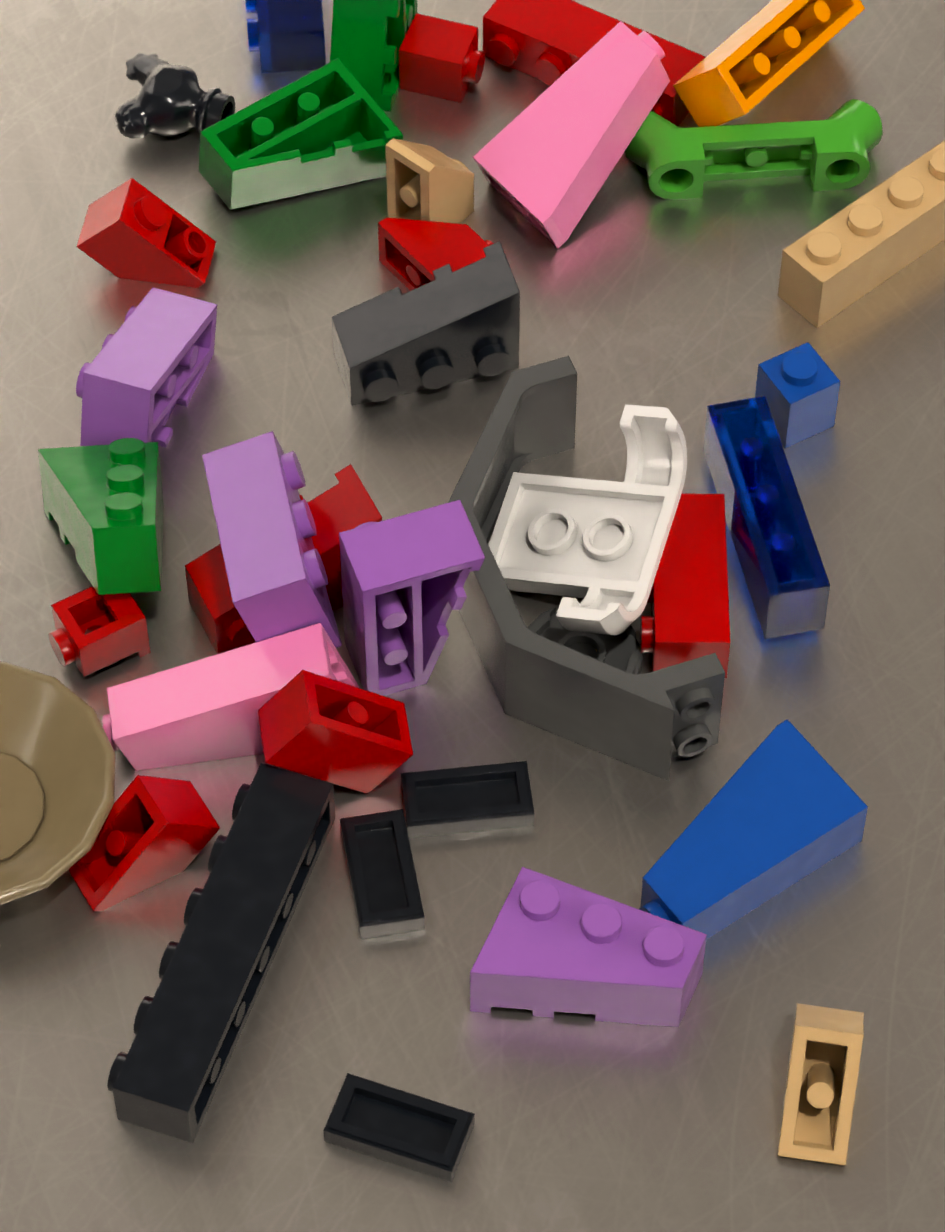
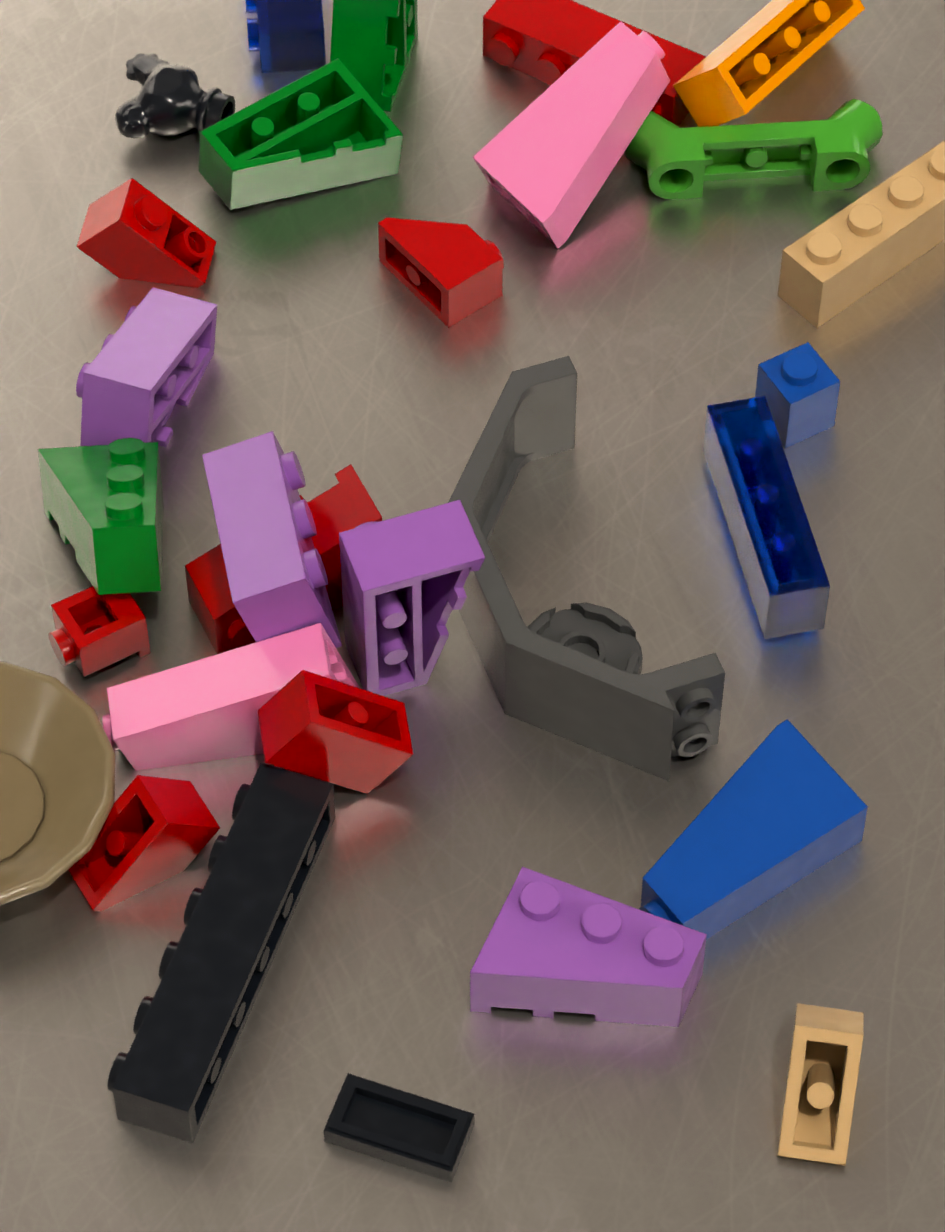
black wedge [332,241,520,406] -> none
black tile [340,809,425,939] -> none
tan slope [385,138,474,224] -> none
red brick [399,13,485,103] -> none
black tile [401,761,535,838] -> none
white piece [489,404,687,635] -> none
red brick [640,493,730,678] -> none

